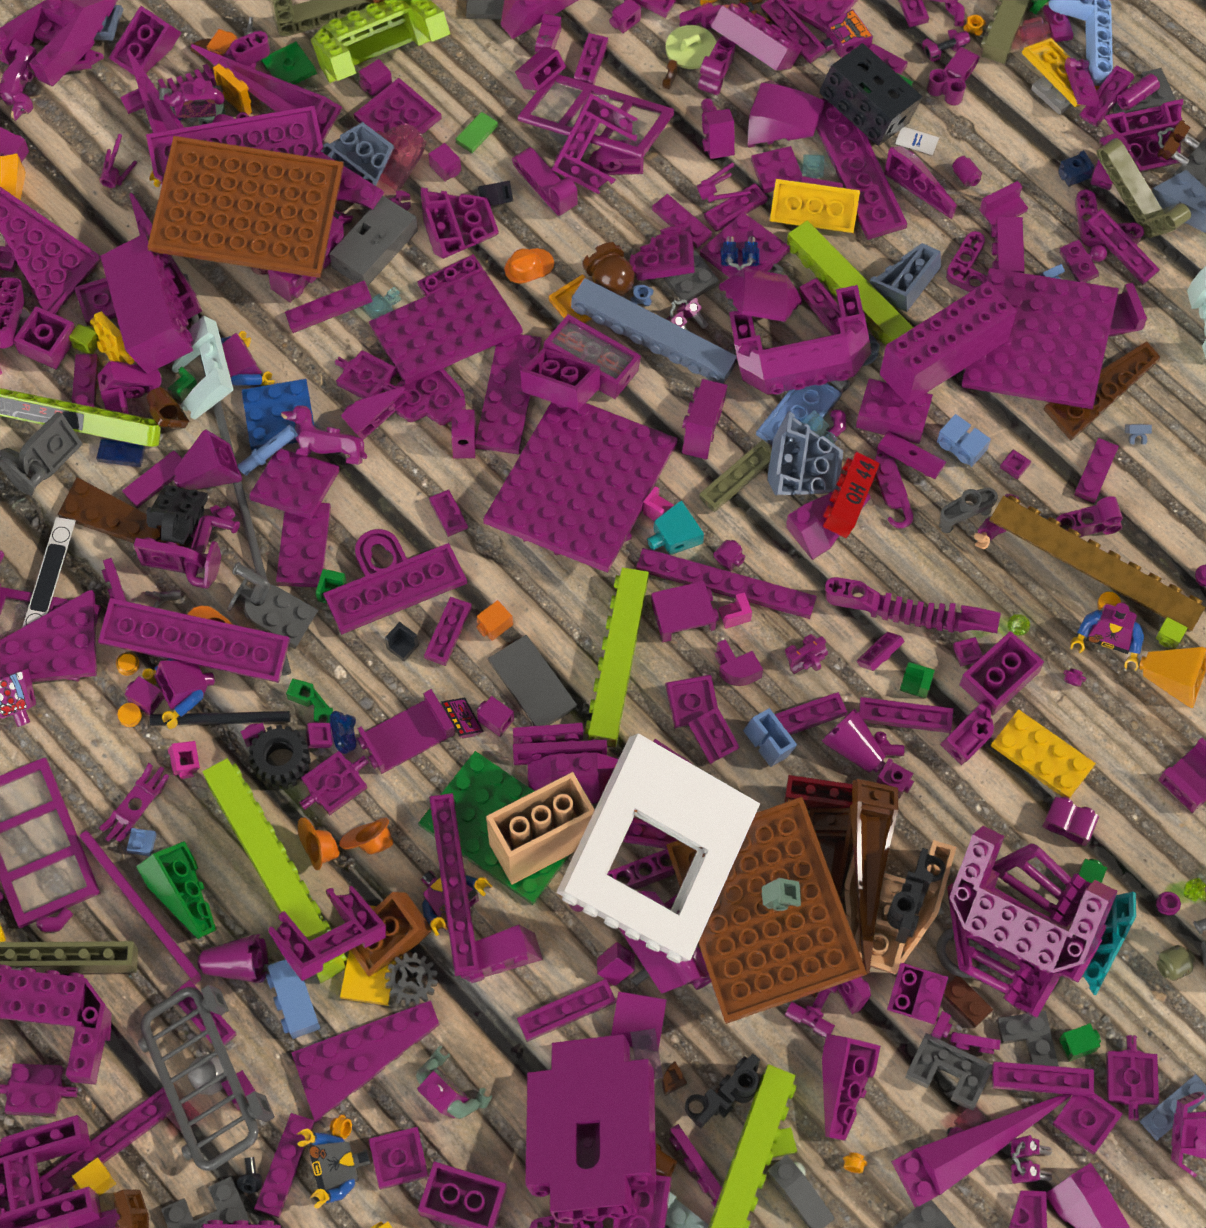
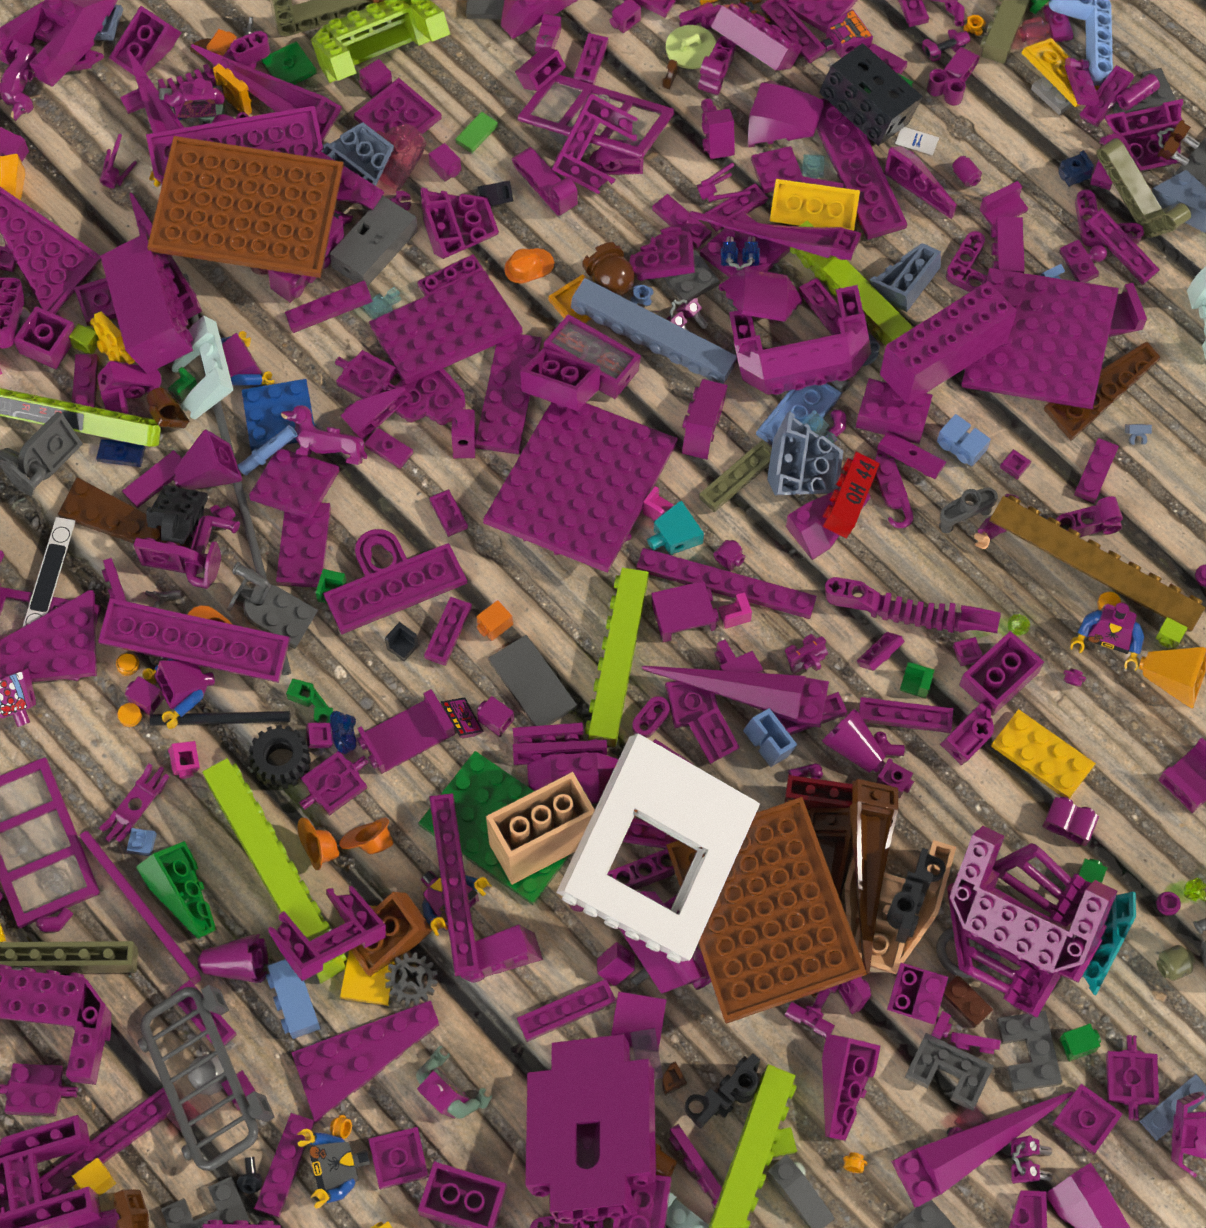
magenta plate [240,723,266,747] -> none
sand green brick [762,878,801,911] -> none
magenta plate [992,1062,1094,1096] -> none
none -> magenta plate [364,428,413,469]
none -> magenta plate [632,696,670,738]
none -> magenta plate [641,666,829,728]
none -> magenta plate [689,211,861,261]
none -> magenta arm [788,763,823,779]

